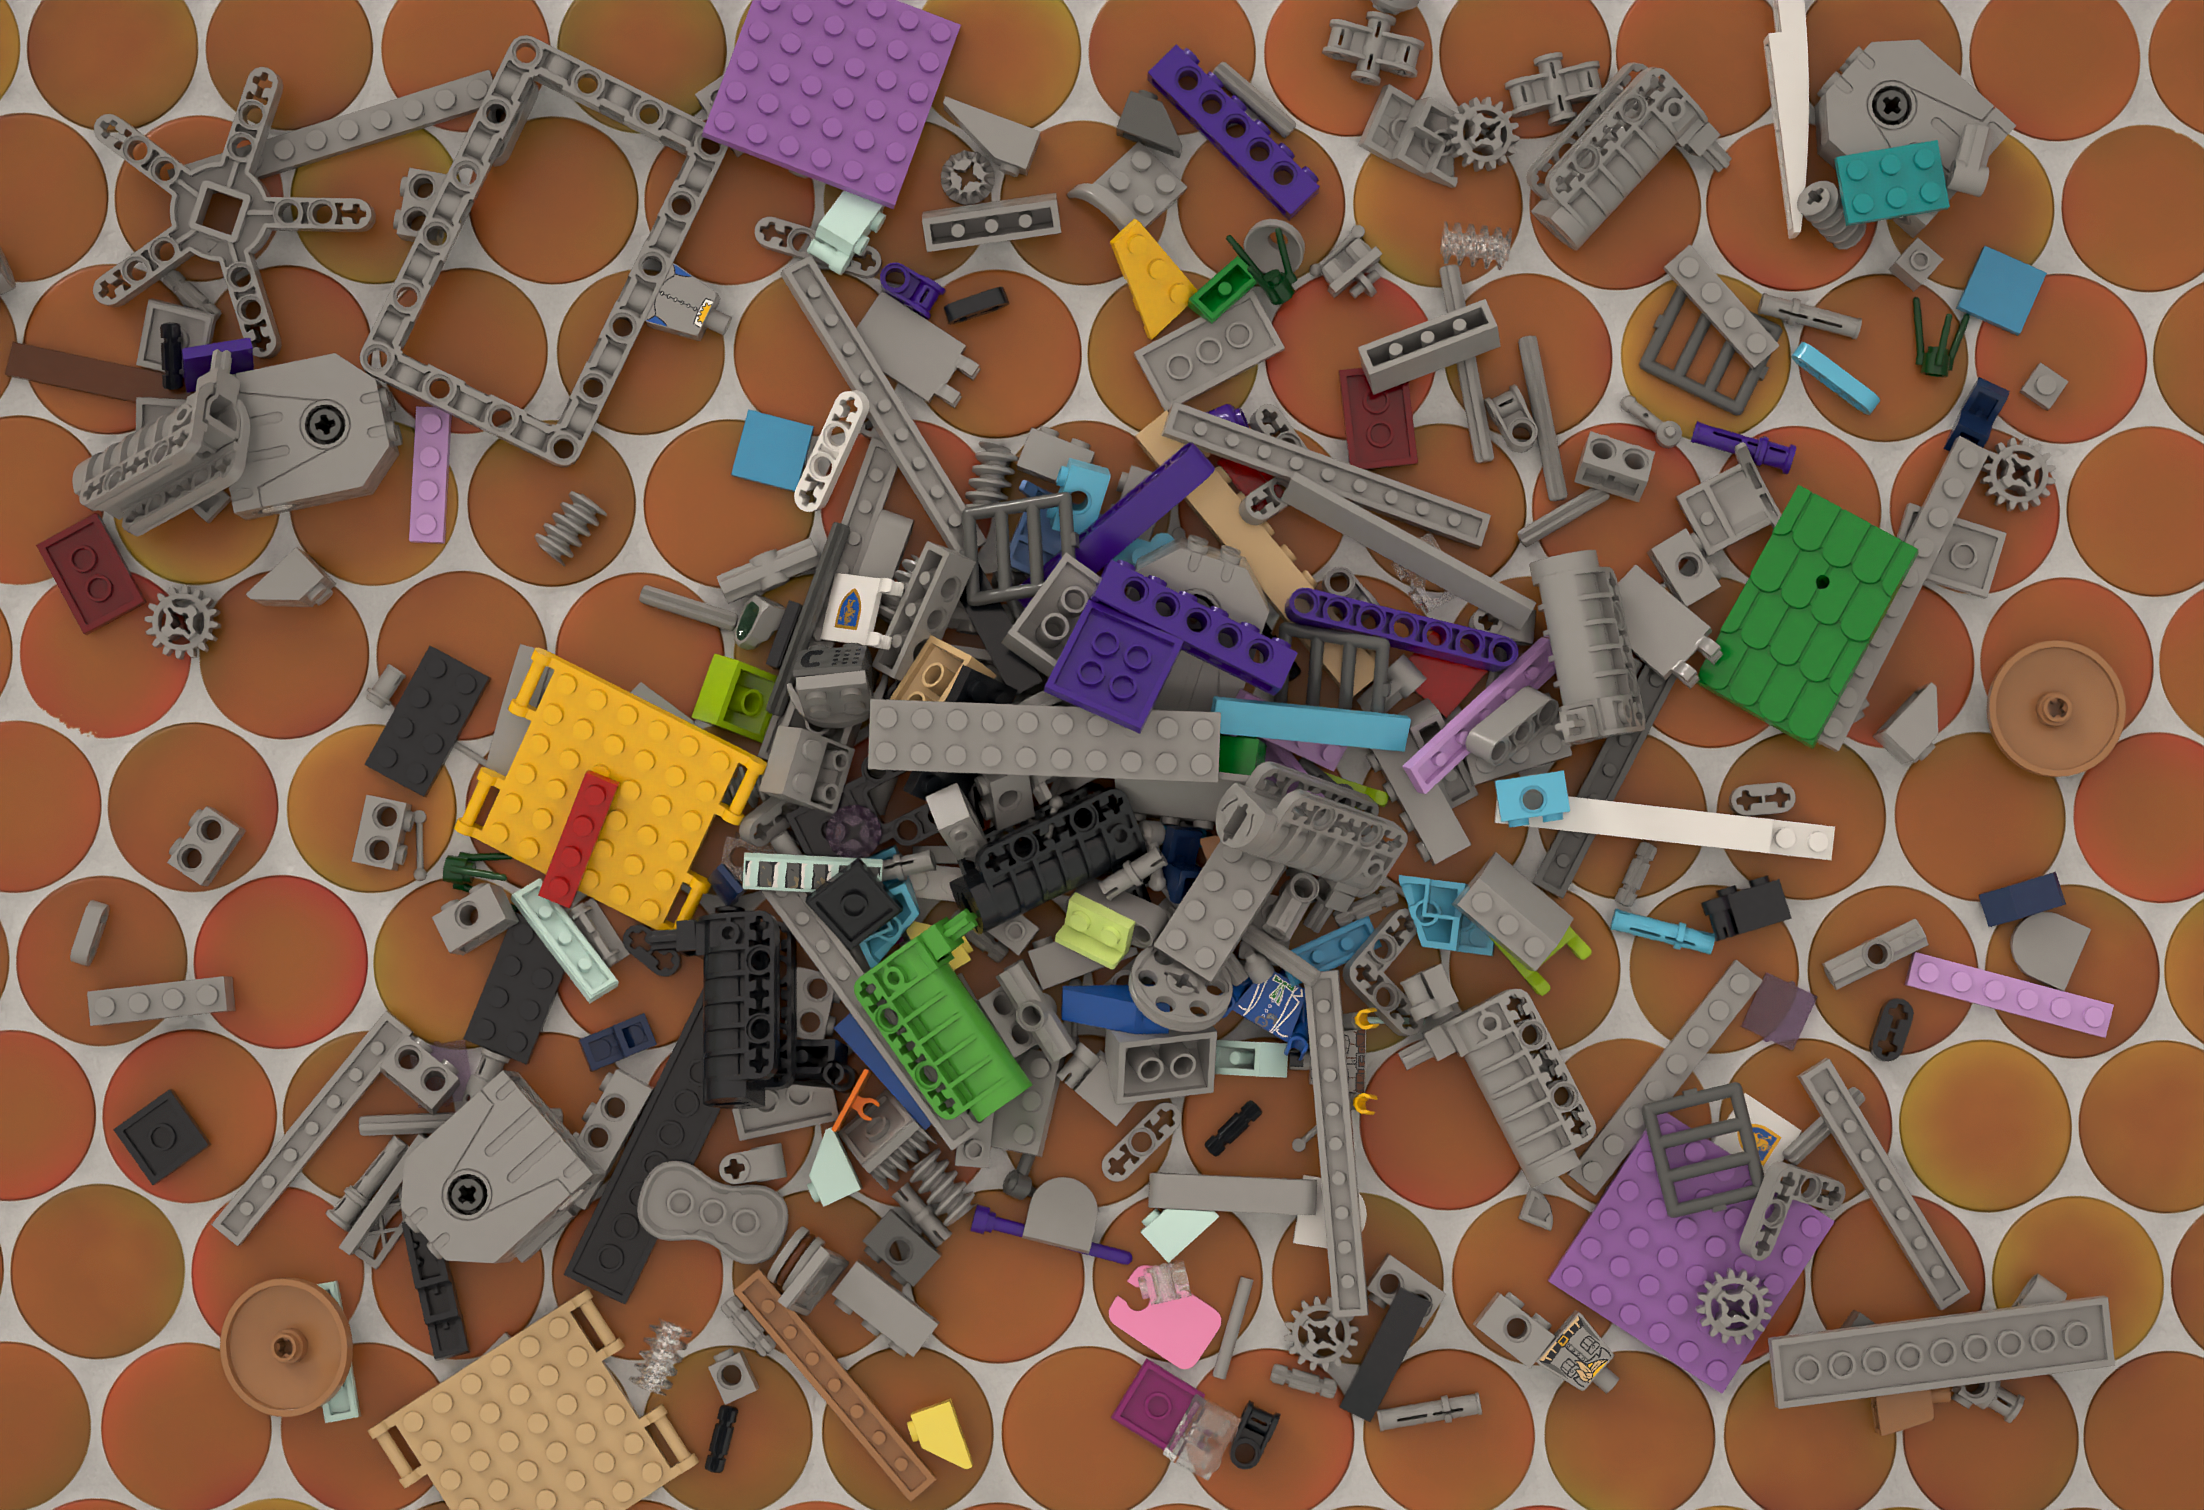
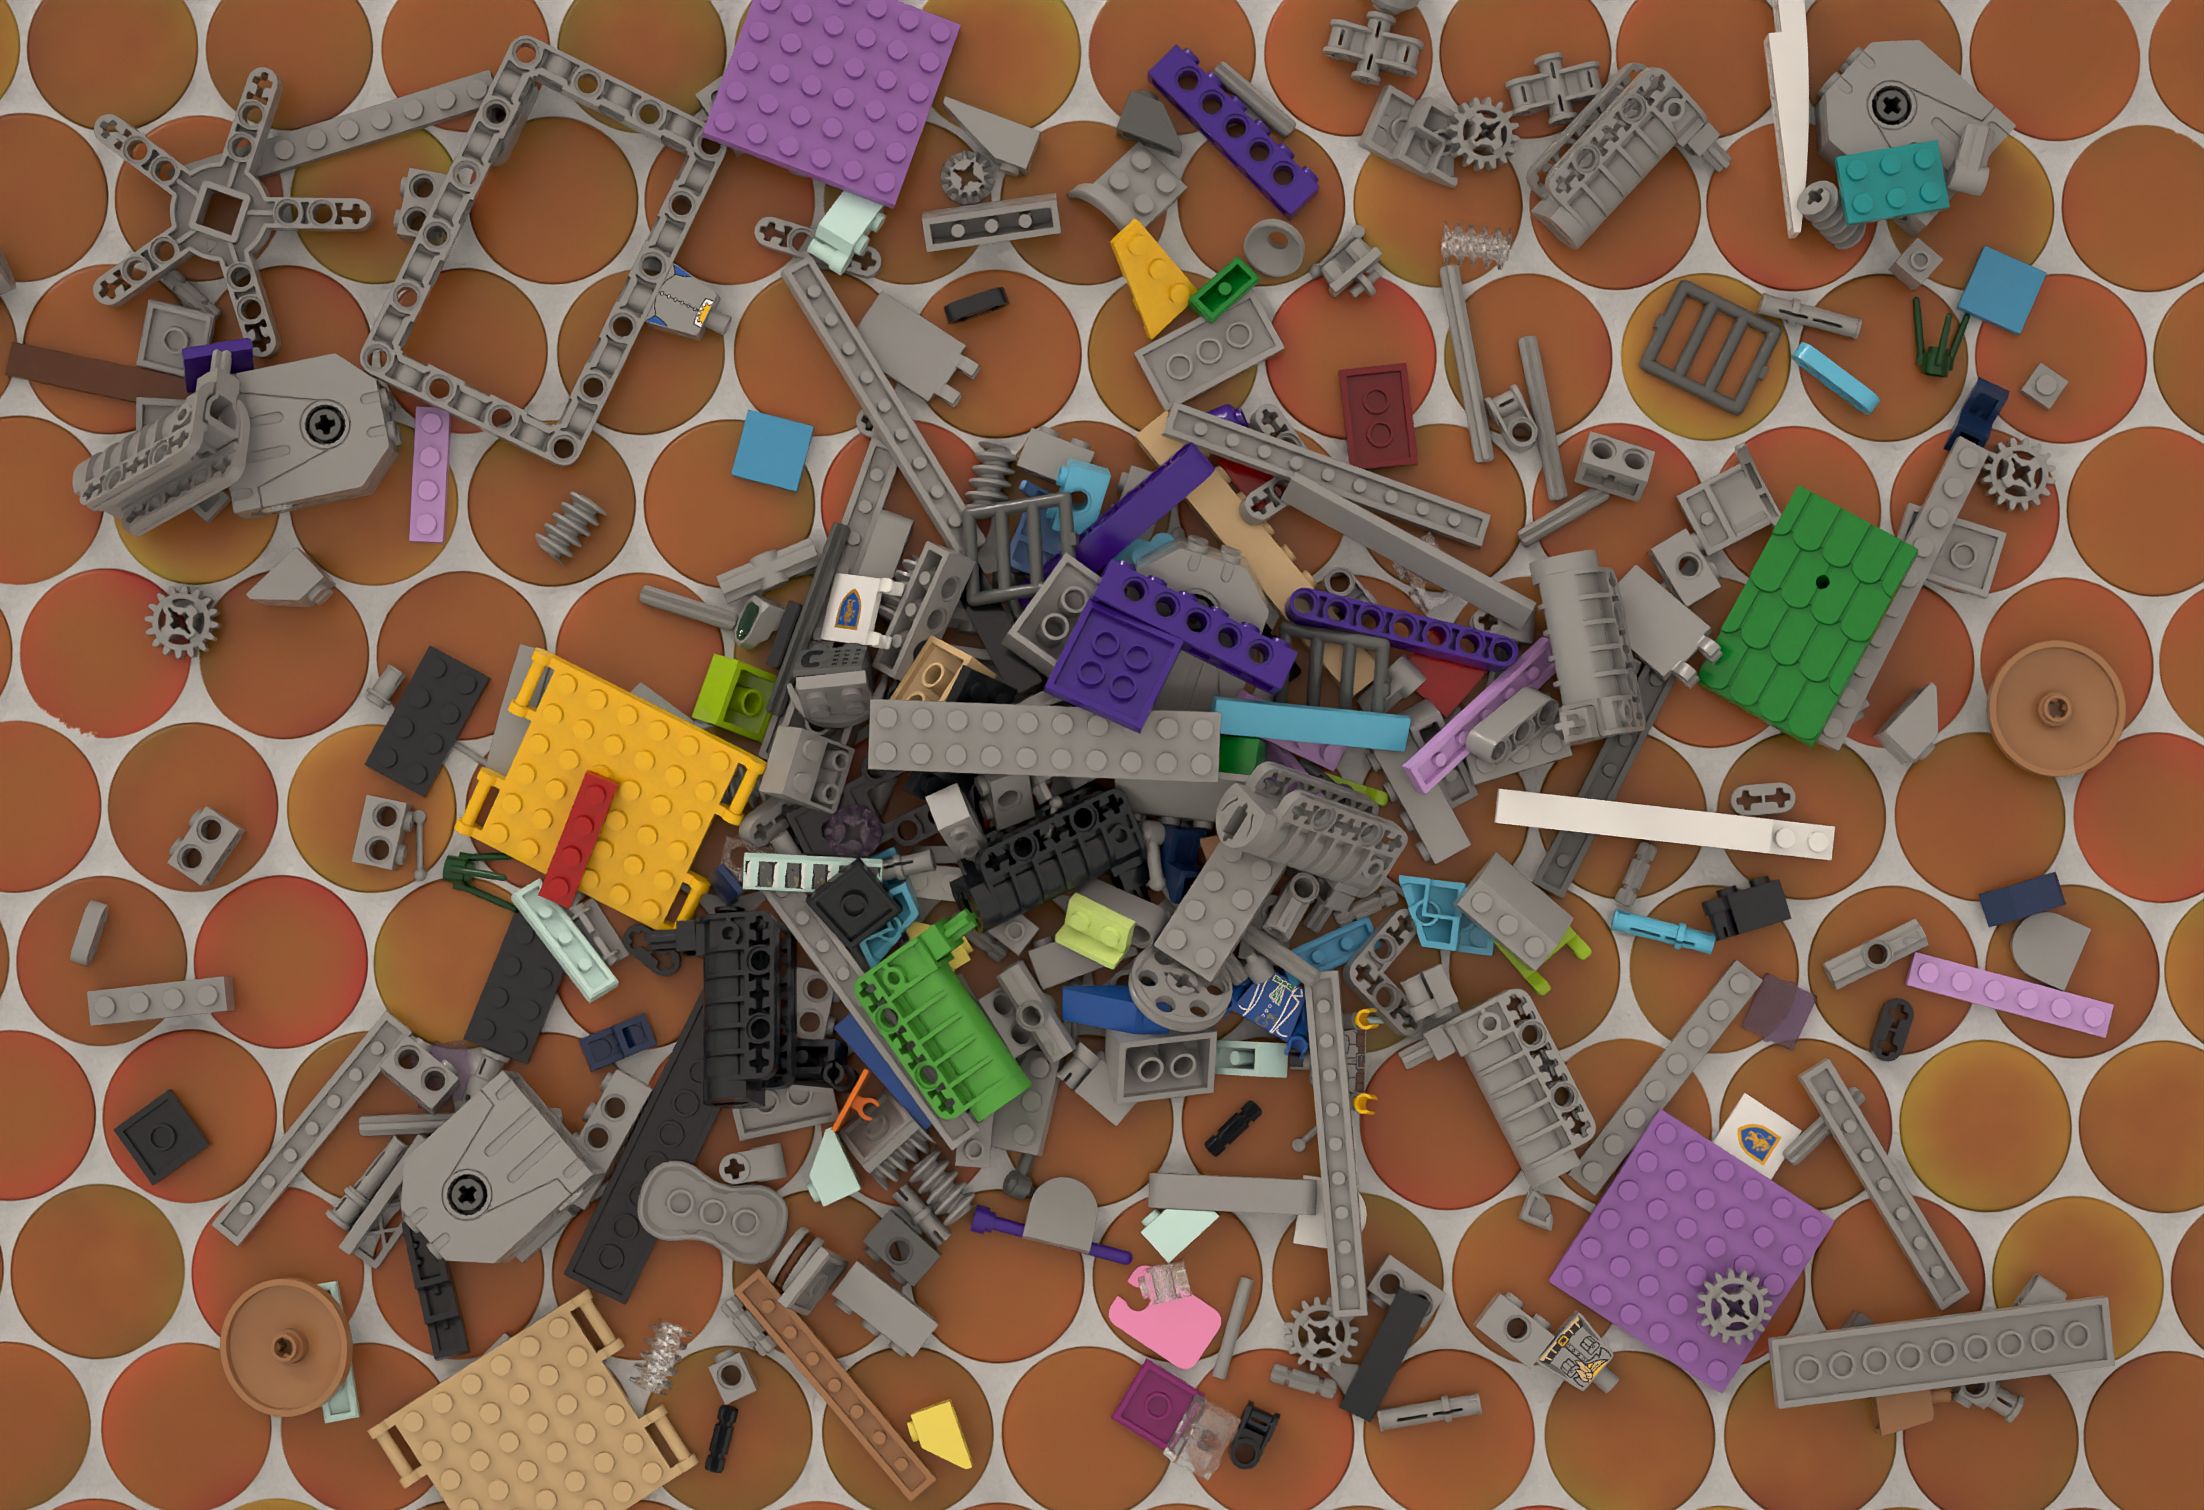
dark red plate [36,513,147,635] -> none
black axle [160,322,183,390] -> none
light grey brick [432,882,519,956] -> none
white beam [794,390,870,512] -> none
dark purple piece [880,262,946,320] -> none
light grey pin [1098,846,1168,901] -> none
light grey beam [1102,1102,1181,1182] -> none
dark green plant [1226,228,1297,305] -> none
light grey brick [1358,299,1501,395] -> none
medium azure brick [1494,770,1570,828] -> none
light grey piece [1620,395,1682,448] -> none
dark grey bar [1641,1082,1764,1218] -> none
light grey plate [1663,245,1780,370] -> none
dark purple pin [1691,421,1796,475] -> none
light grey beam [1739,1162,1846,1261] -> none

